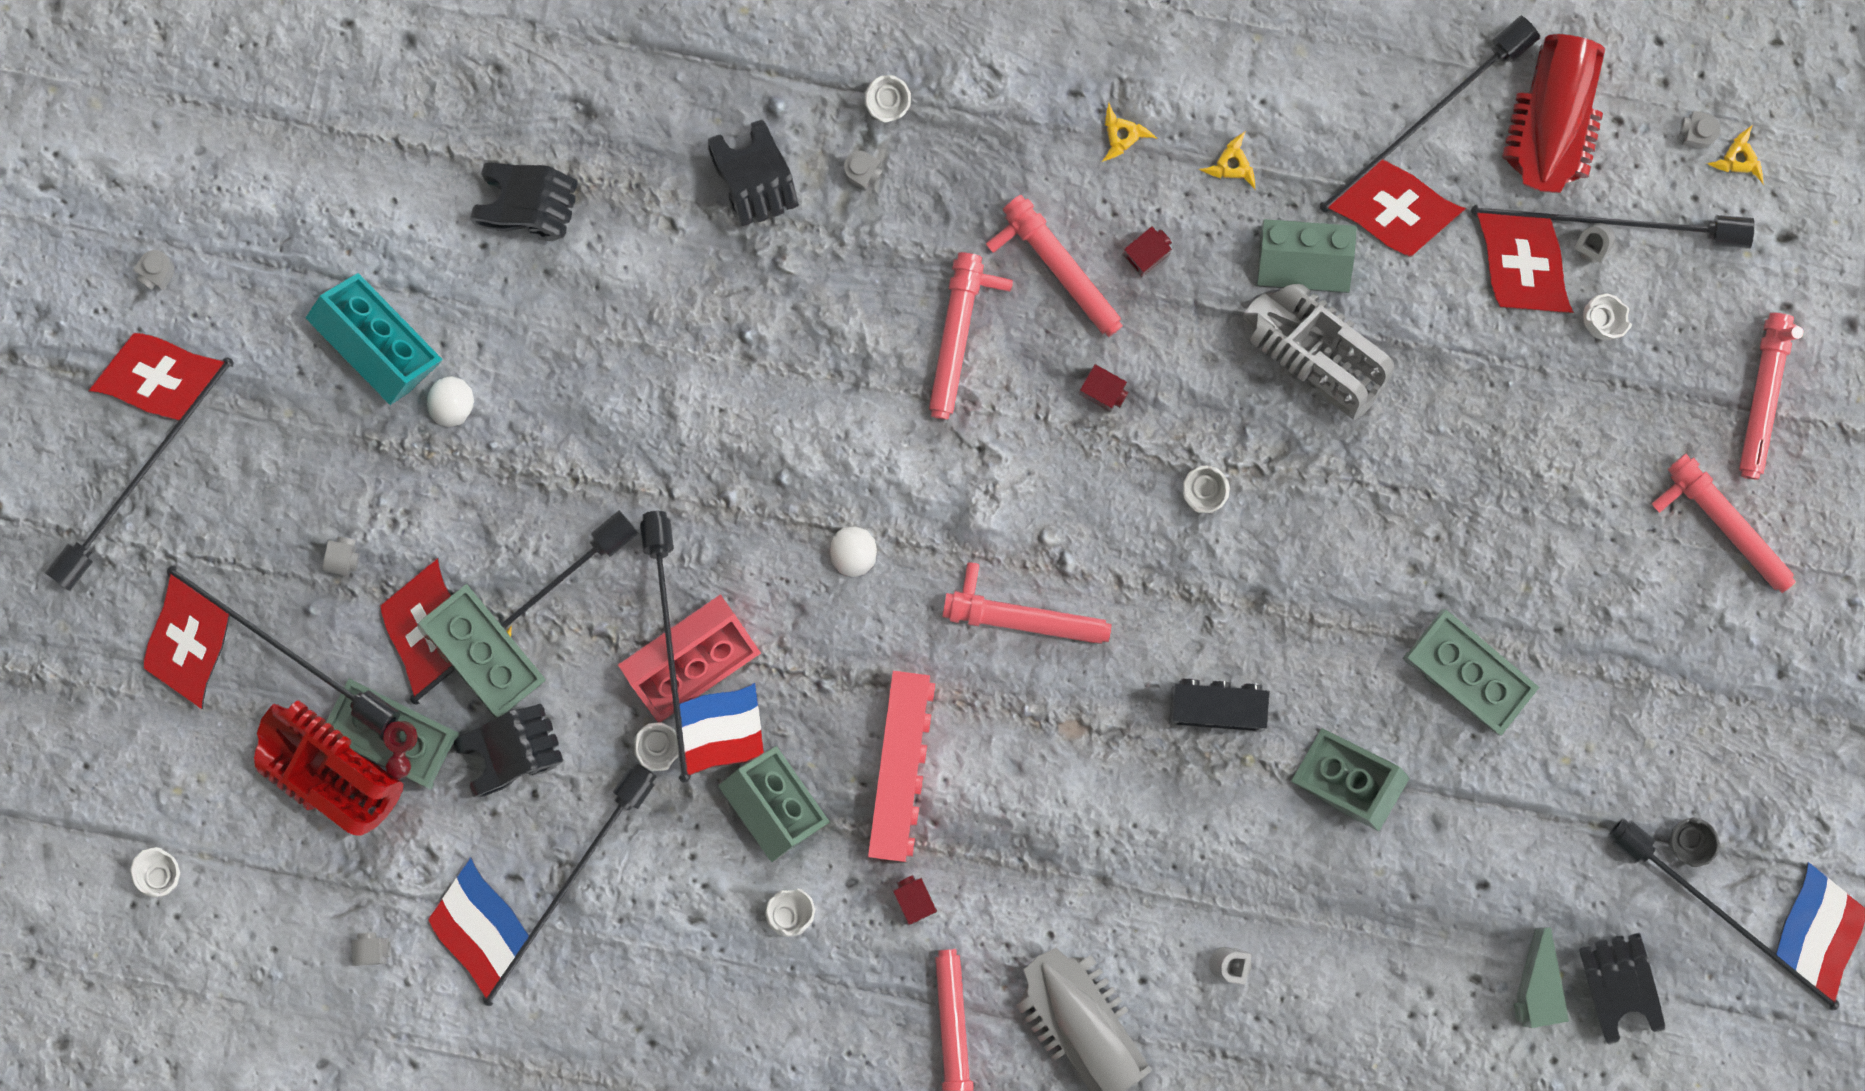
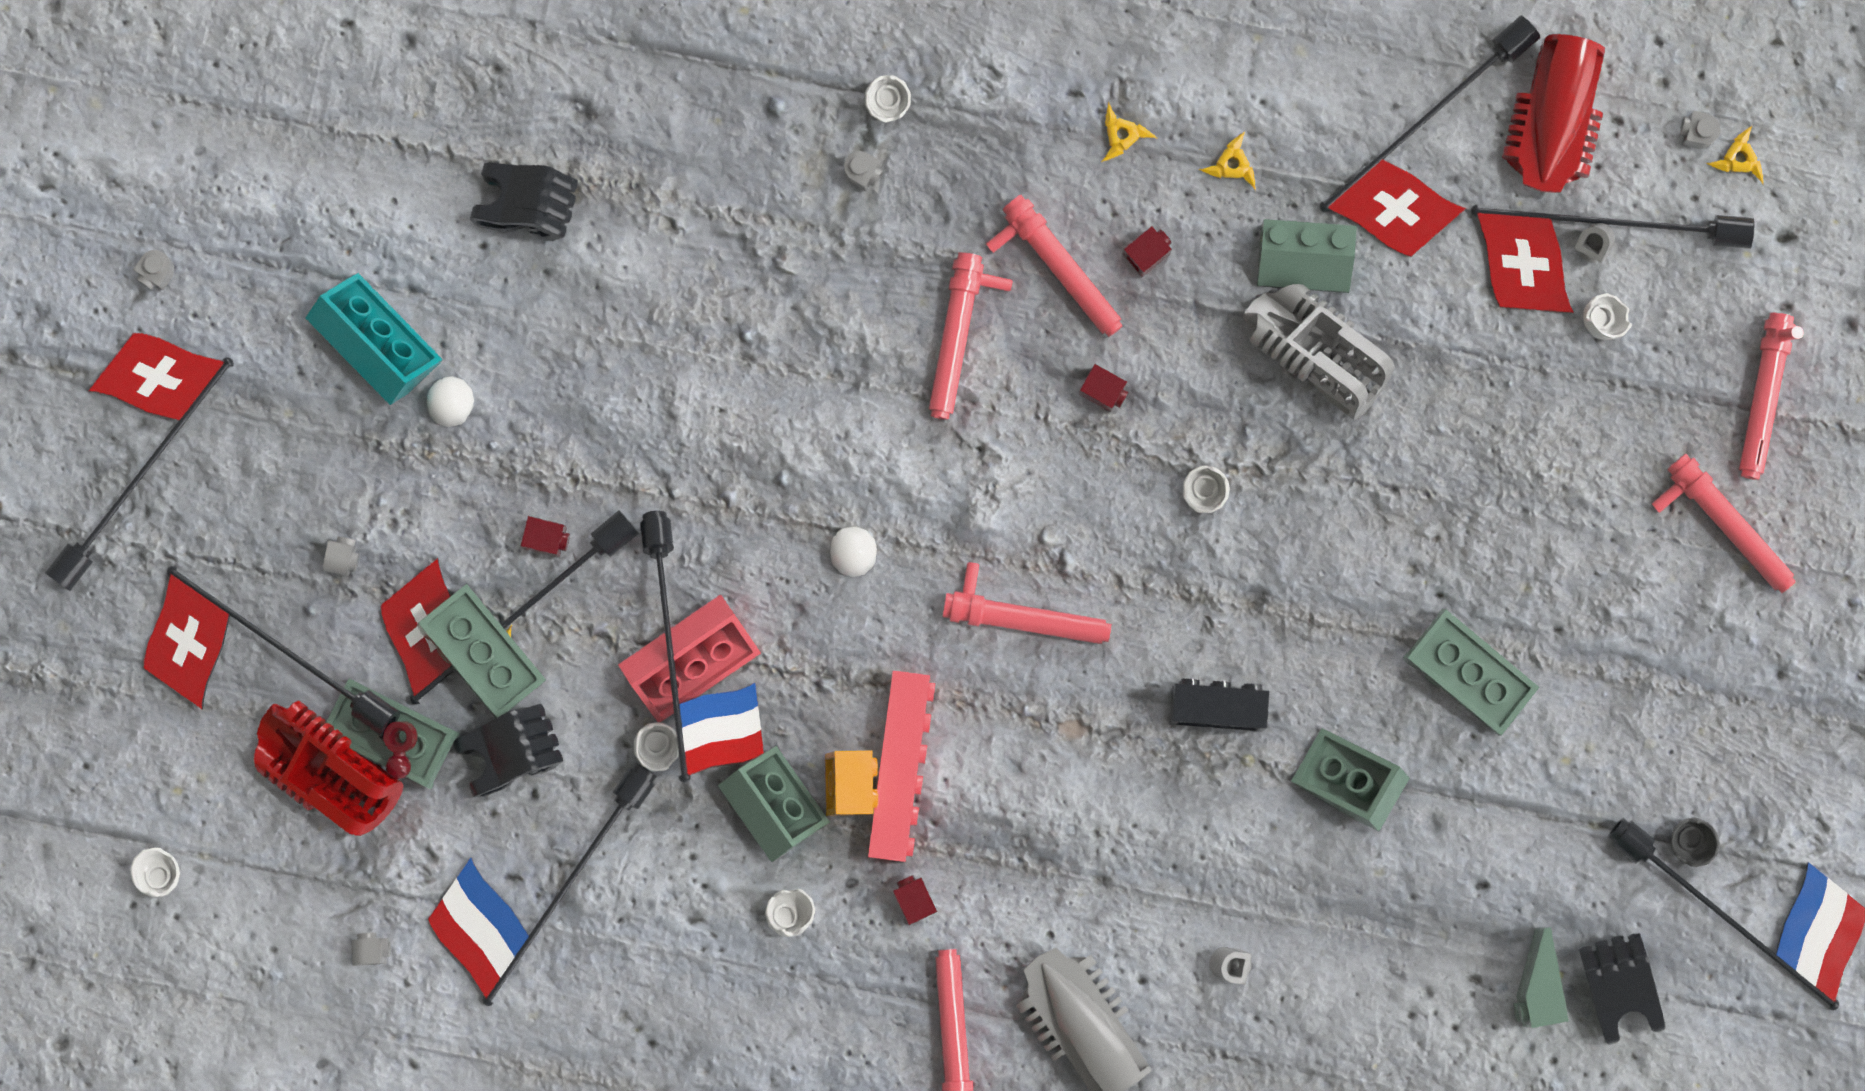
black piece [708,119,799,226] -> none
none -> dark red brick [520,516,570,558]
none -> light orange slope [825,751,878,816]

